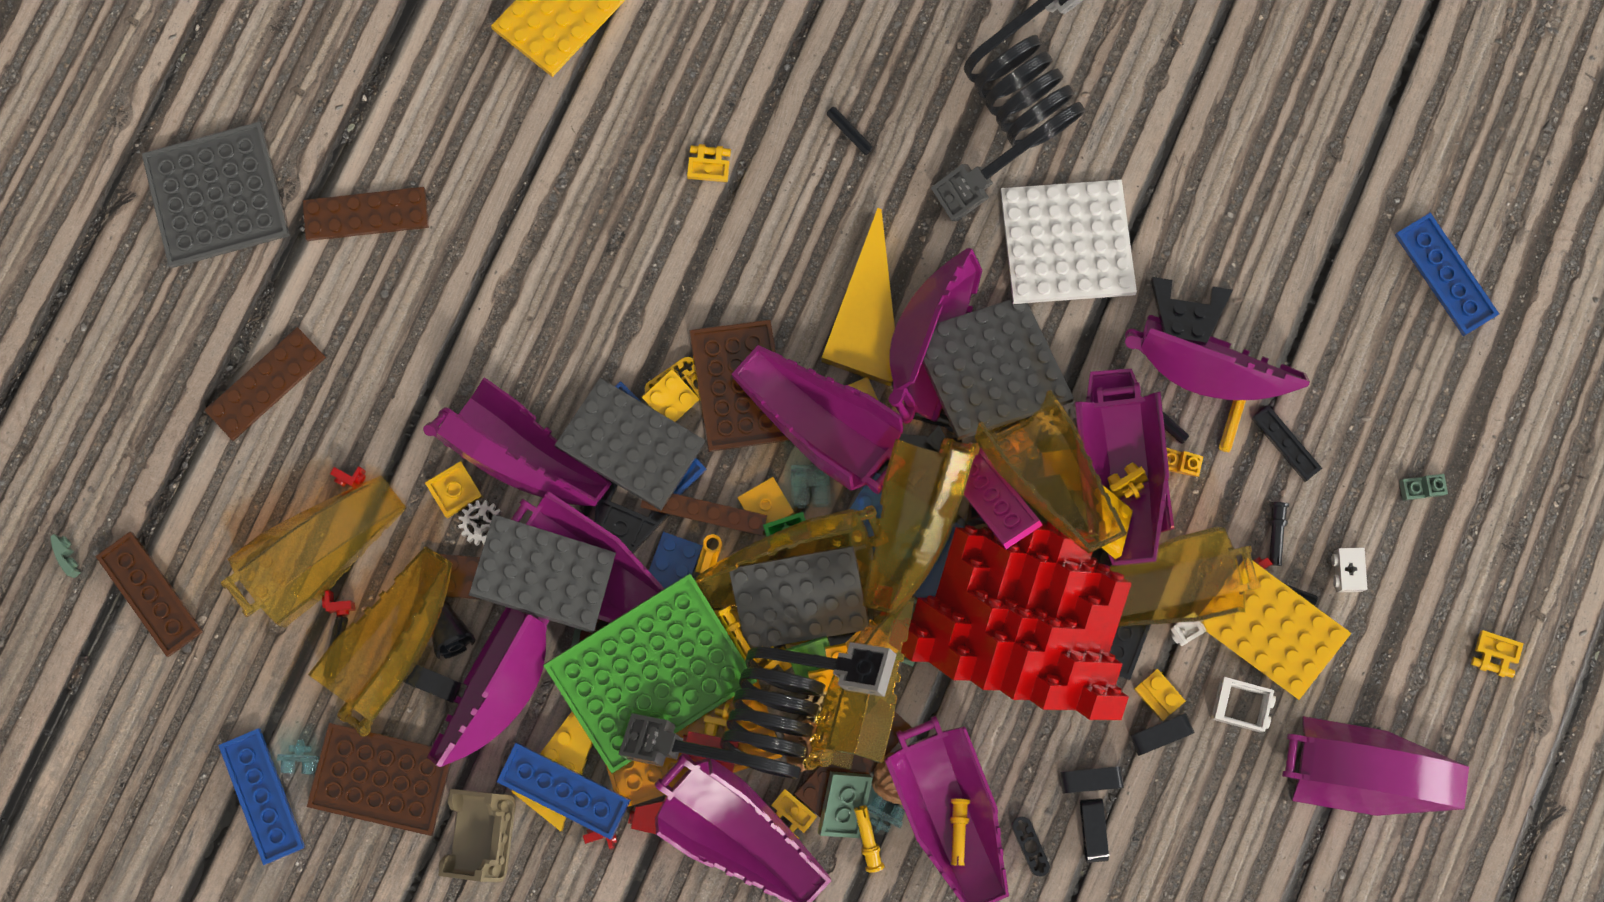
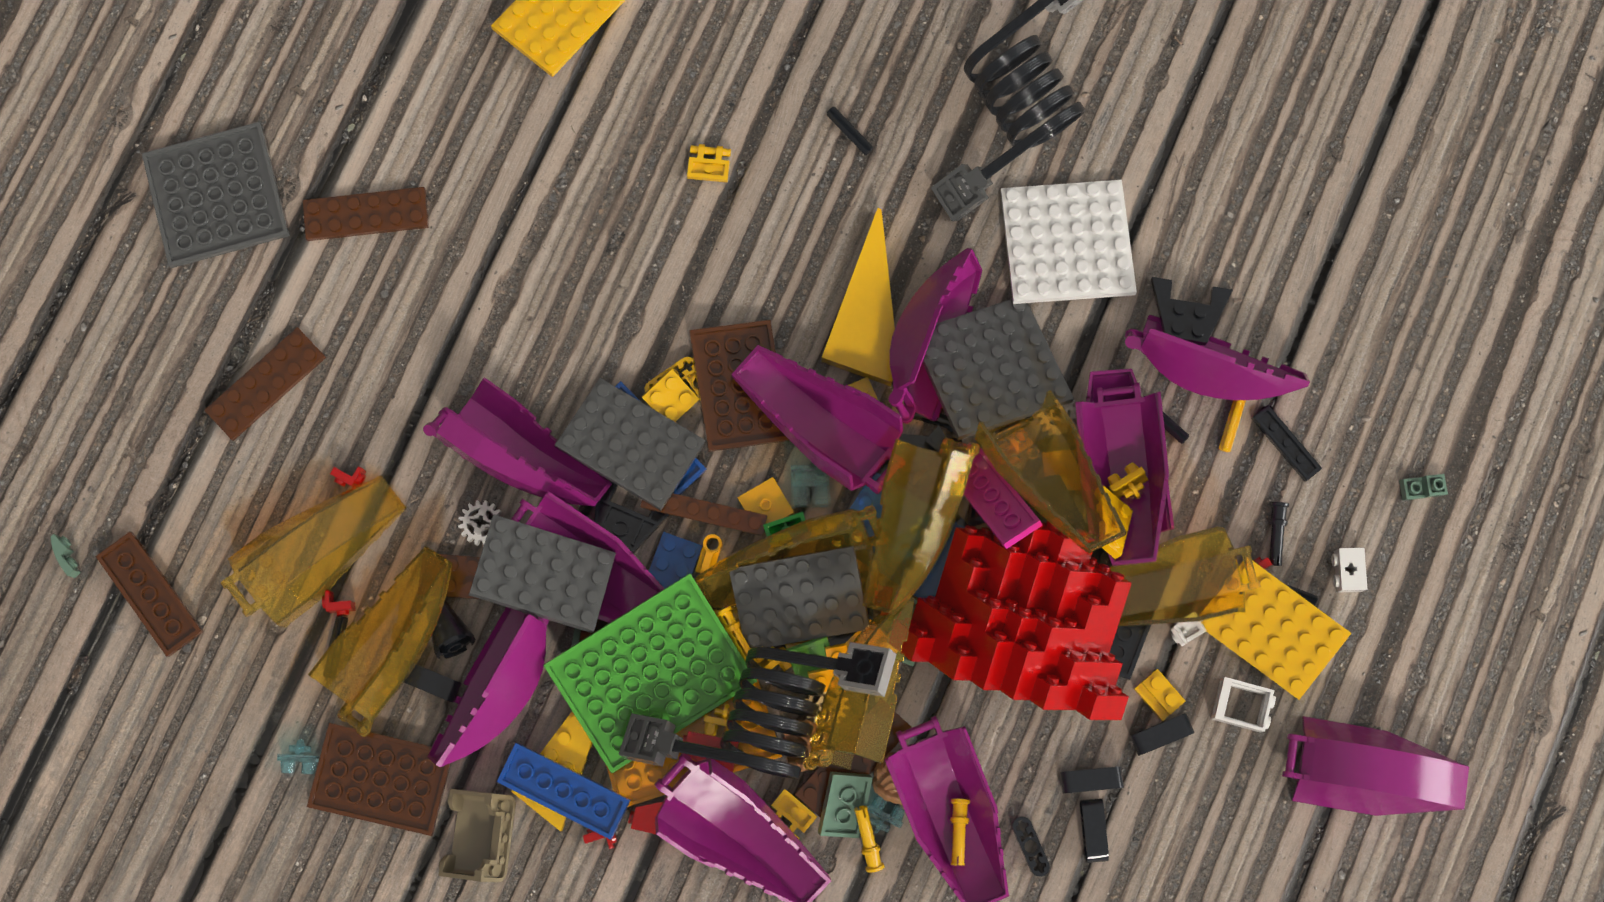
blue plate [218,728,305,865] -> none
yellow plate [425,461,483,519] -> none
yellow slope [1167,448,1203,477] -> none
blue plate [1395,213,1499,336] -> none
yellow plate [1471,630,1524,678] -> none

